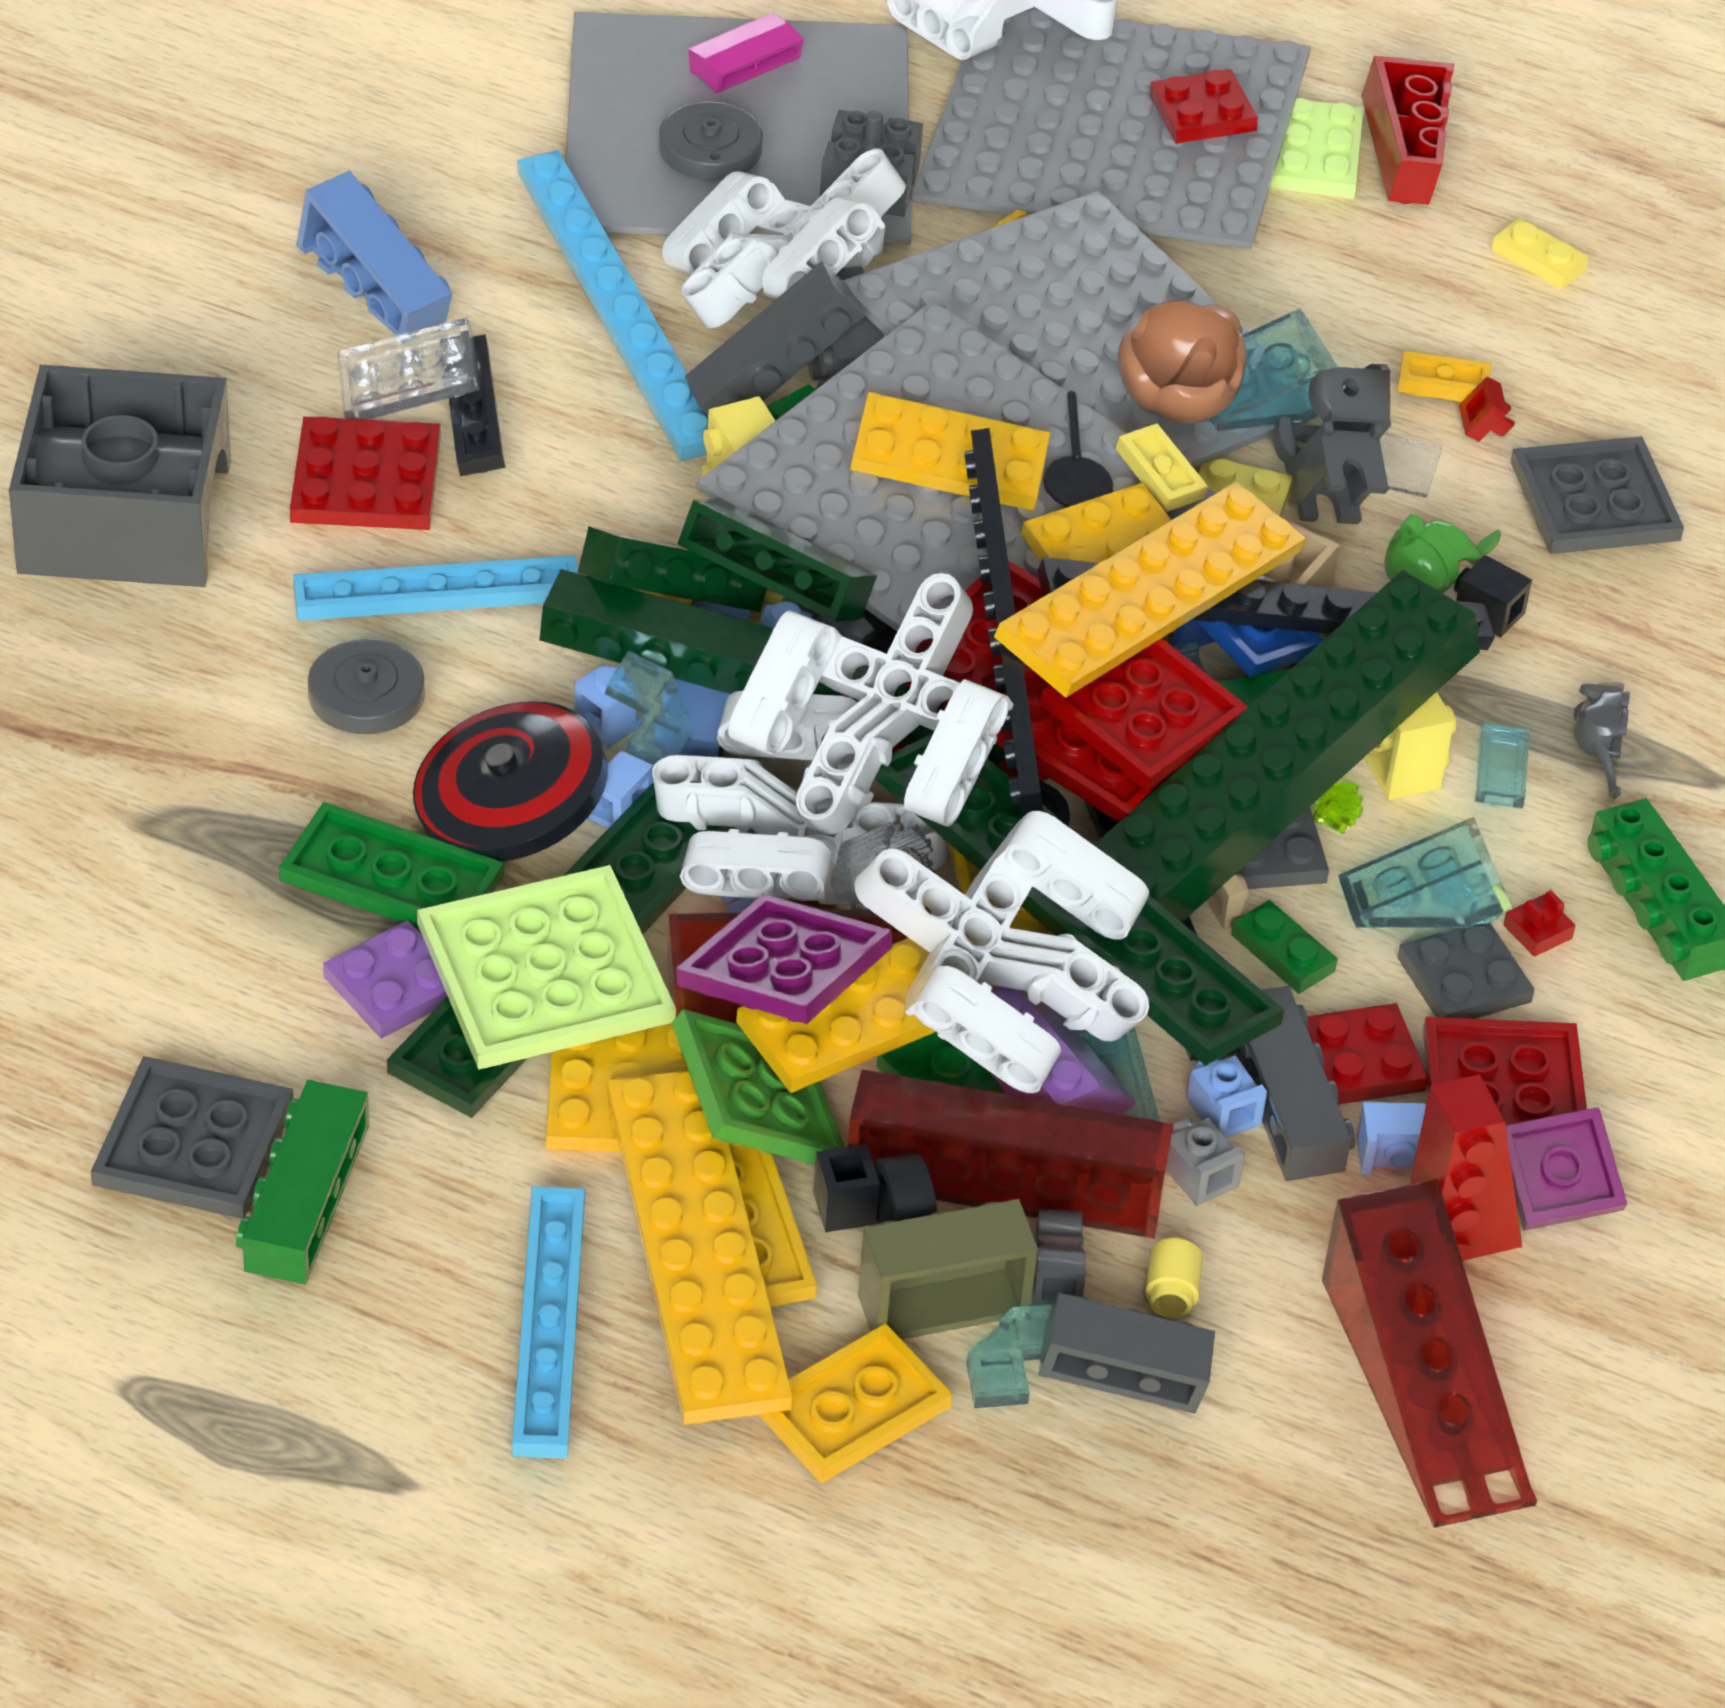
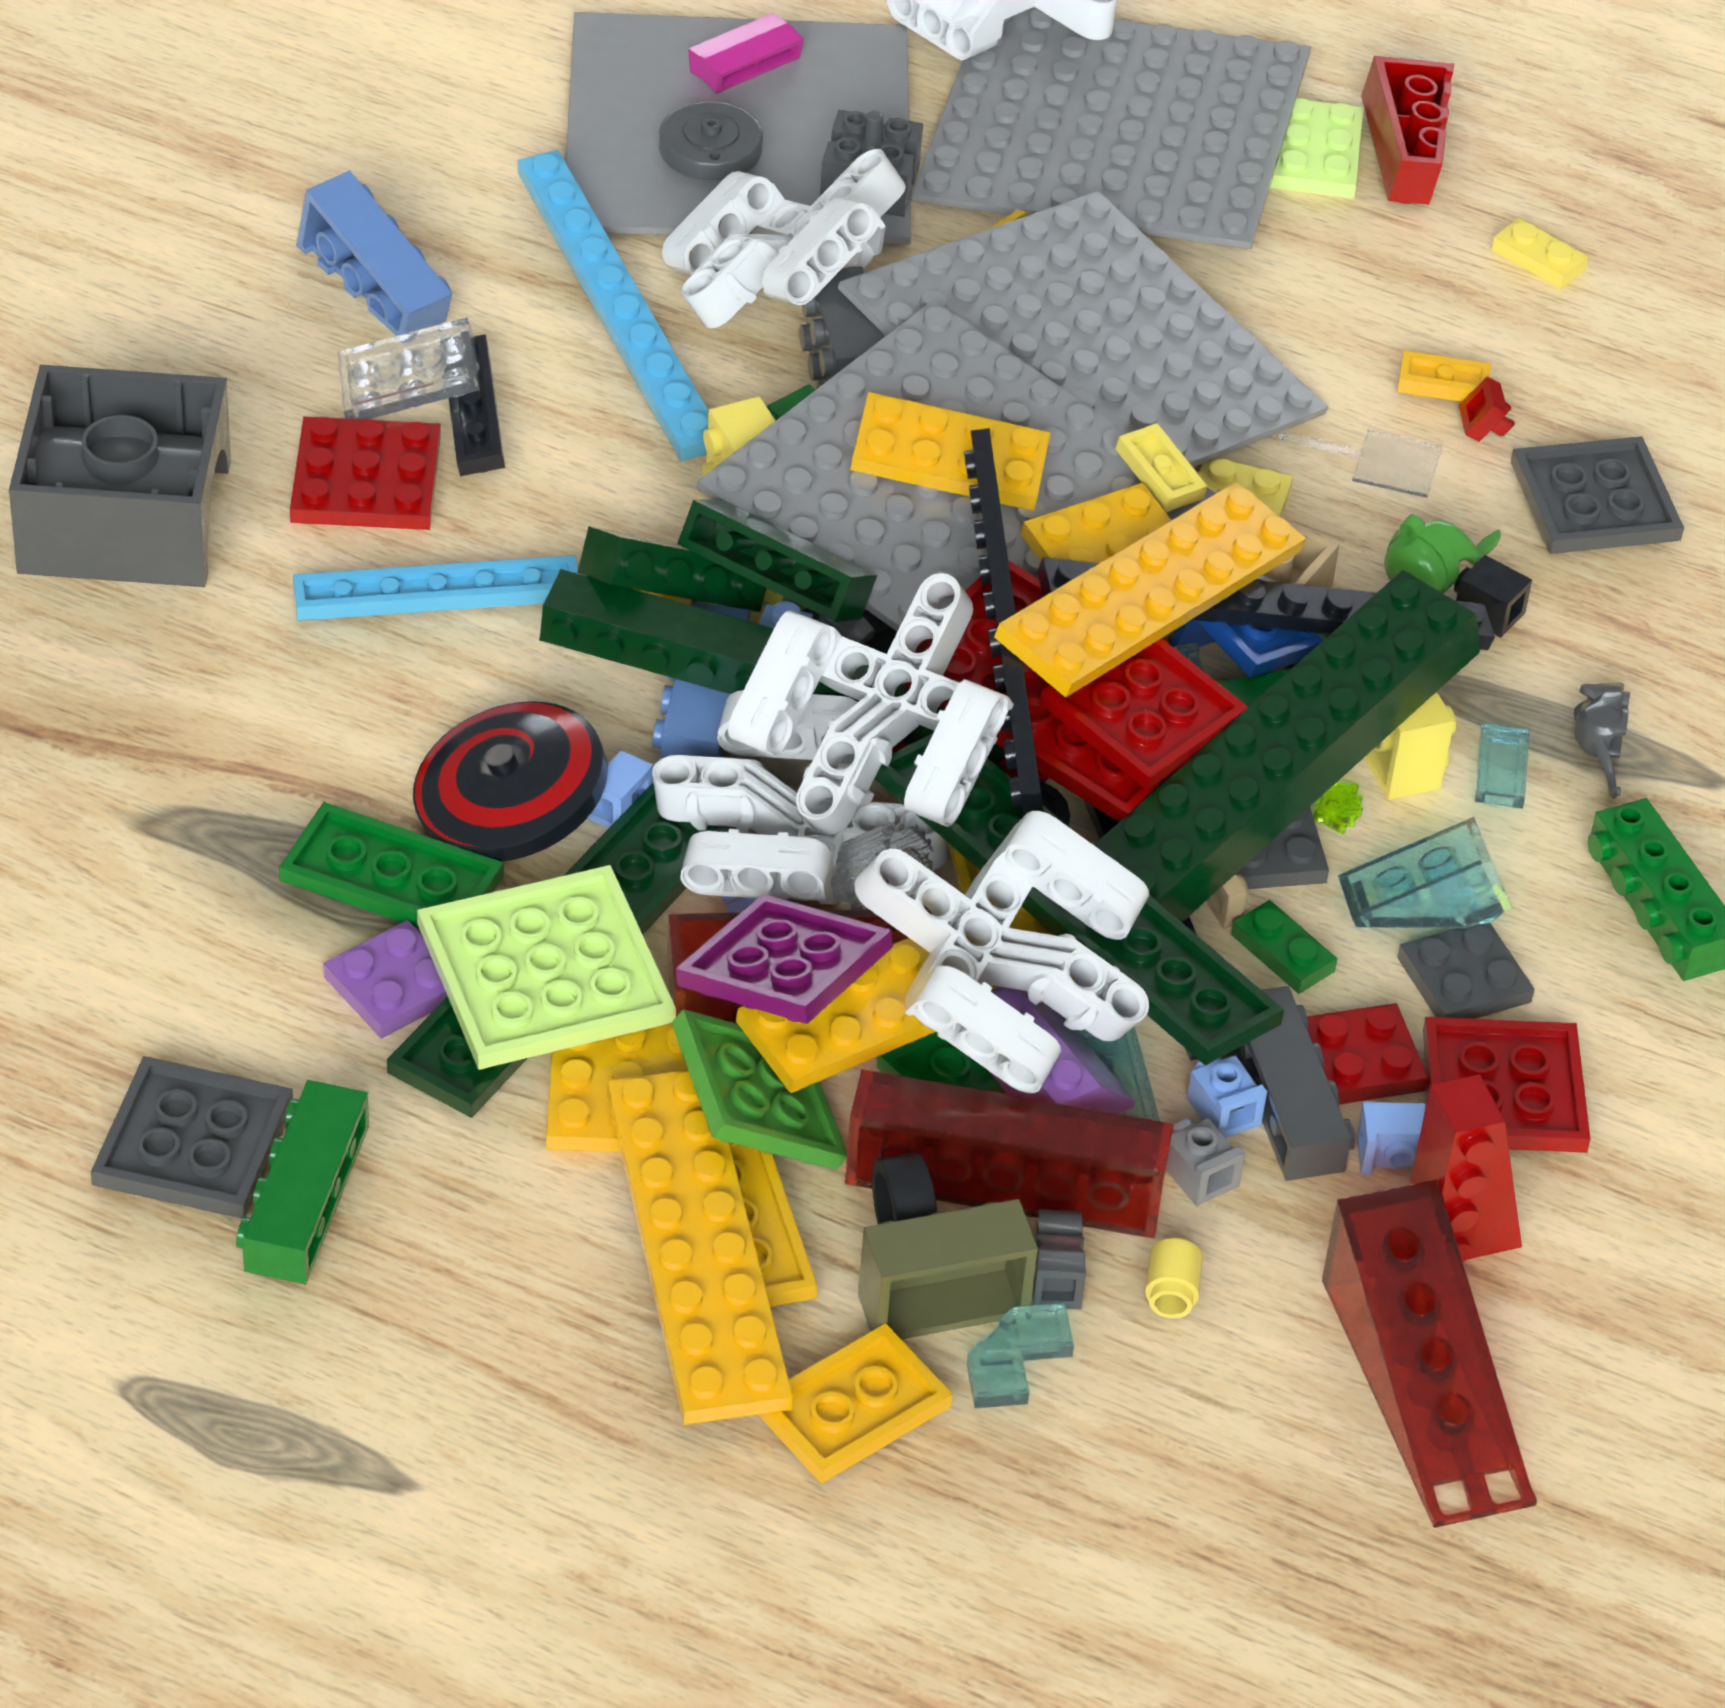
dark grey wheel [308,639,425,734] -> none
medium azure plate [512,1186,585,1459] -> none
light blue brick [574,664,642,749] -> none
clear light blue tile [605,651,694,765] -> none
dark grey brick [685,261,865,415] -> none
black brick [813,1144,880,1232] -> none
dark grey brick [1038,1292,1215,1414] -> none
black piece [1043,391,1113,508] -> none
nougat piece [1118,300,1247,424] -> none
red plate [1150,69,1258,144] -> none
clear light blue slope [1210,308,1344,431] -> none
dark grey piece [1273,364,1391,524] -> none
red tile [1503,890,1576,957] -> none
magenta plate [1506,1107,1627,1231] -> none

